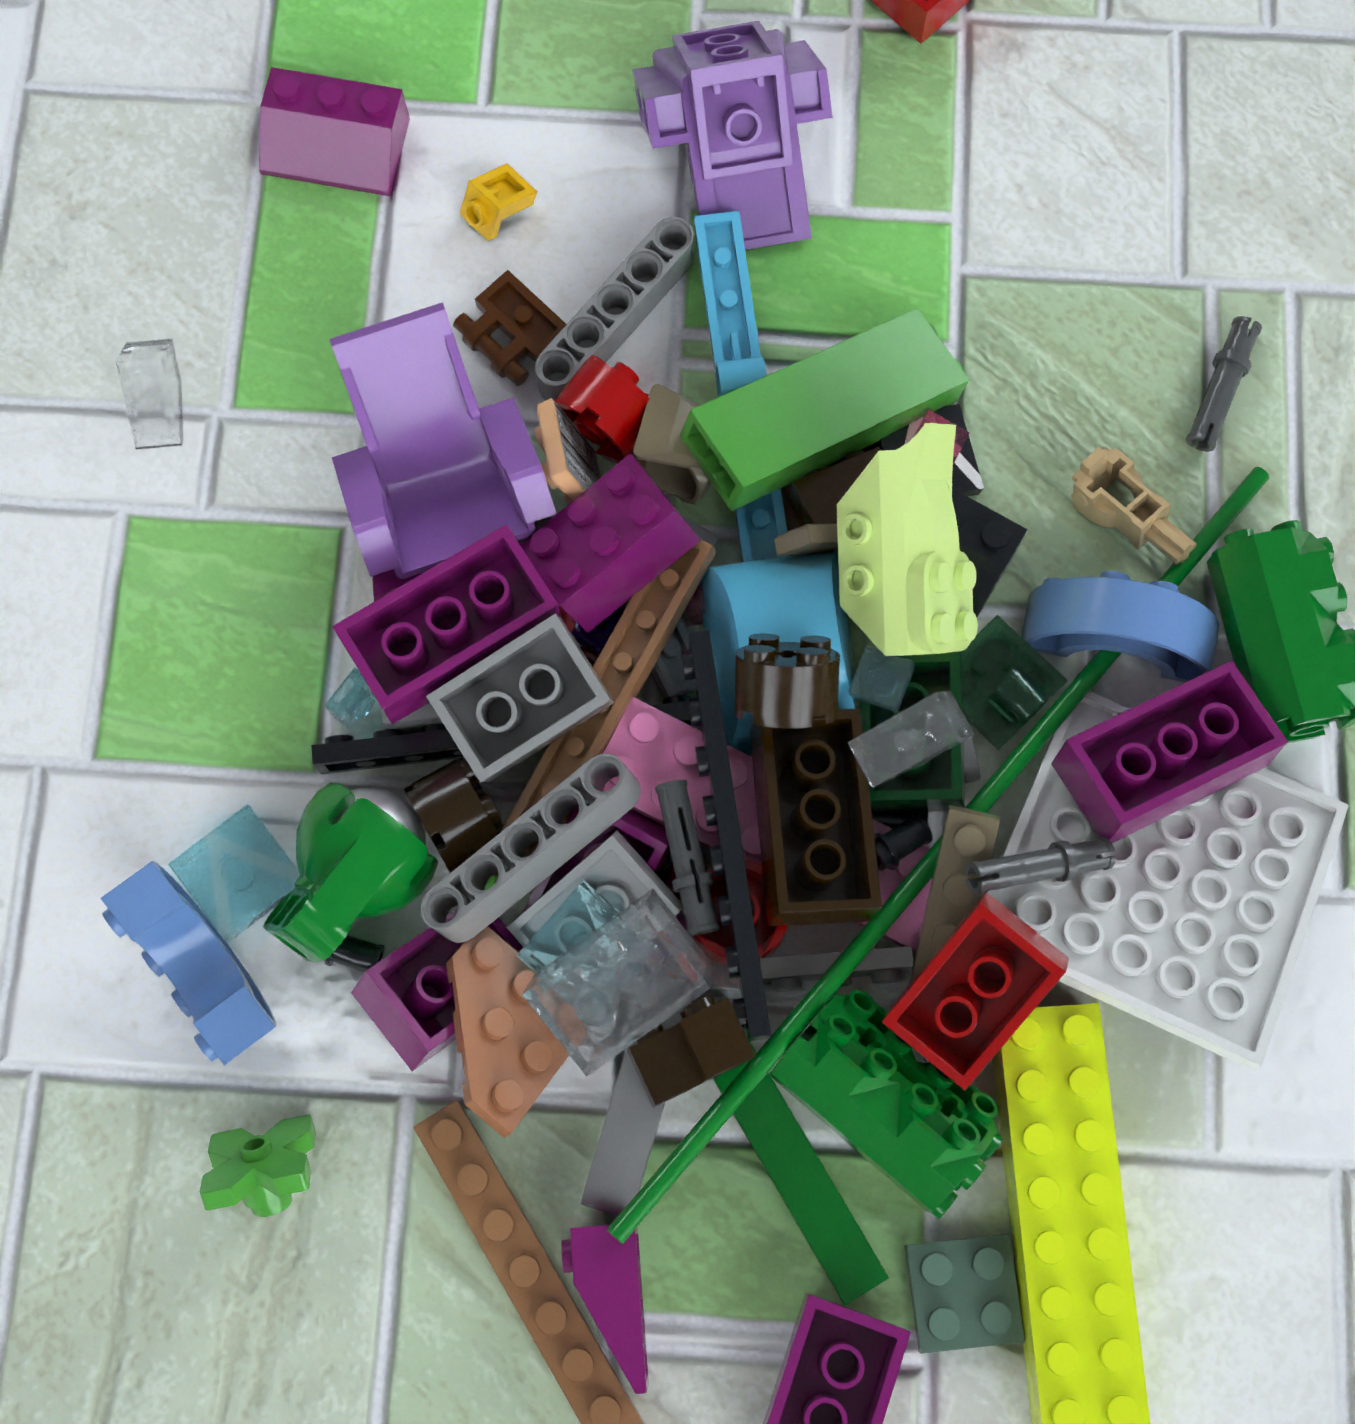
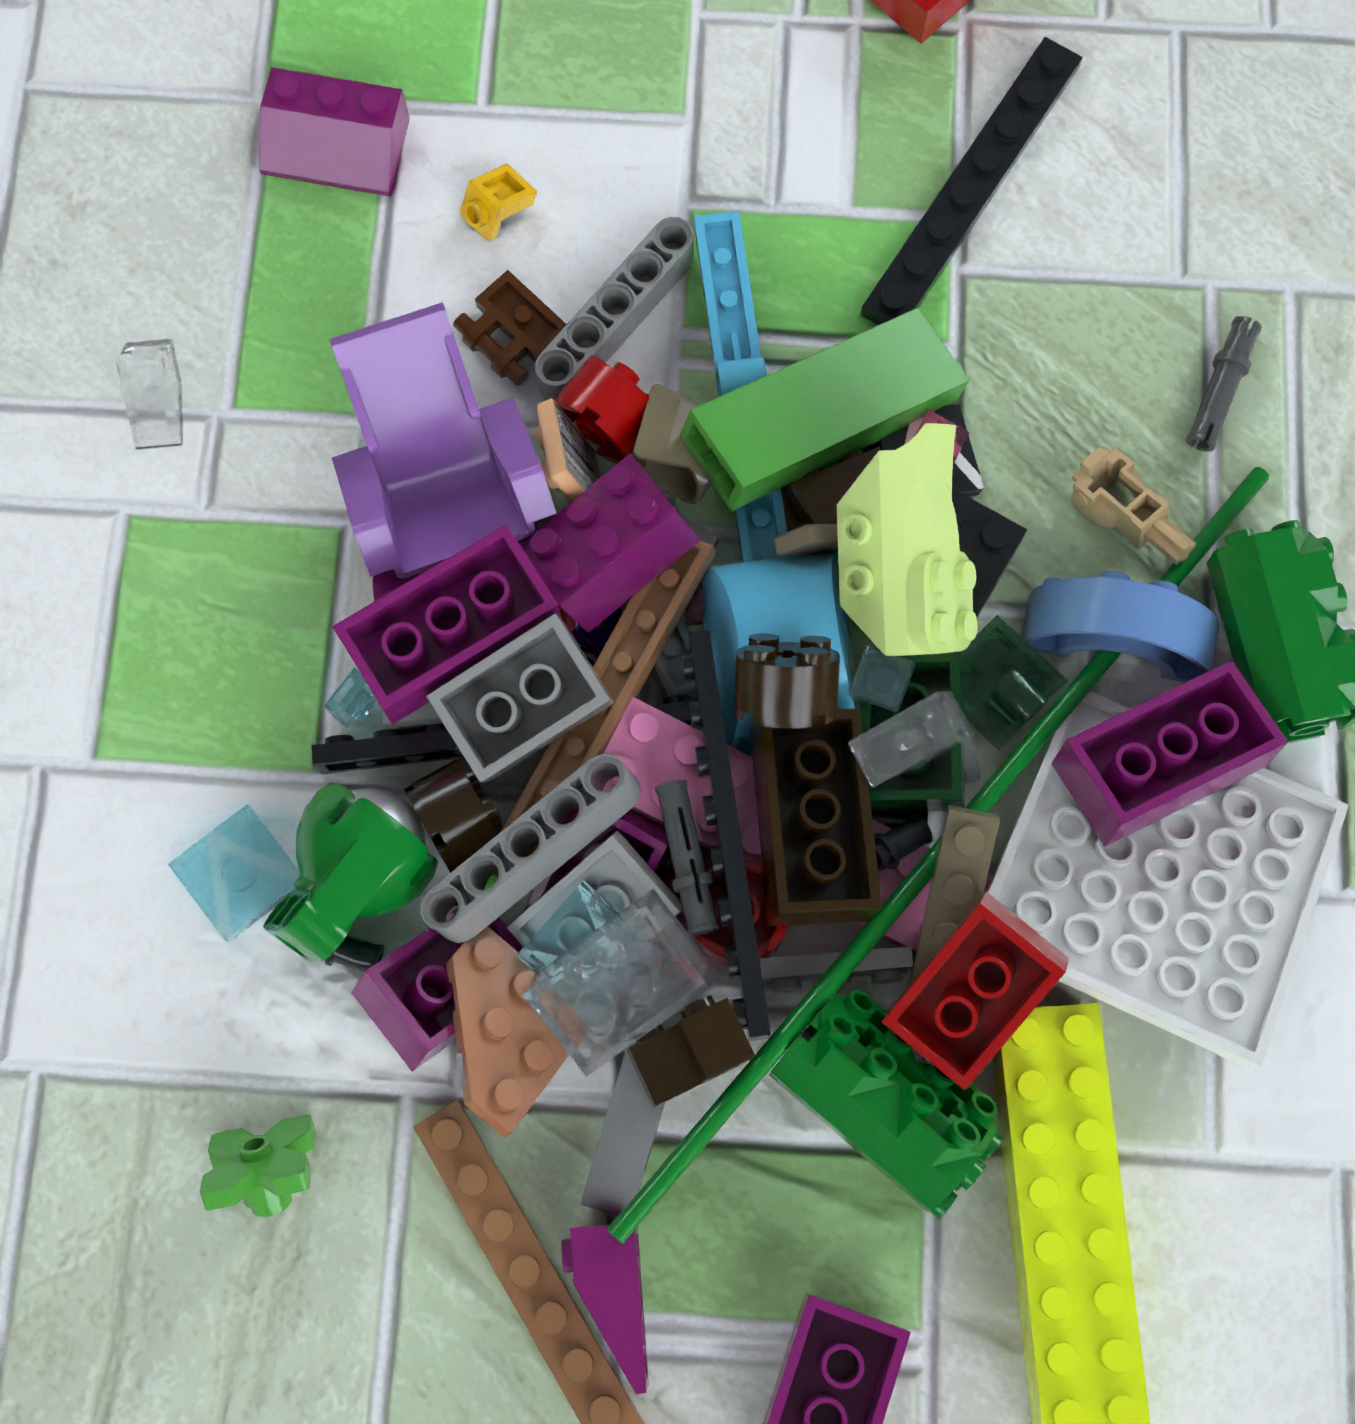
medium blue brick [100,861,276,1065] -> none
medium lavender piece [632,21,833,250] -> none
green tile [713,1030,889,1305] -> none
sand green plate [905,1234,1025,1354] -> none
dark grey pin [965,837,1116,895] -> none
none -> black plate [860,37,1083,325]

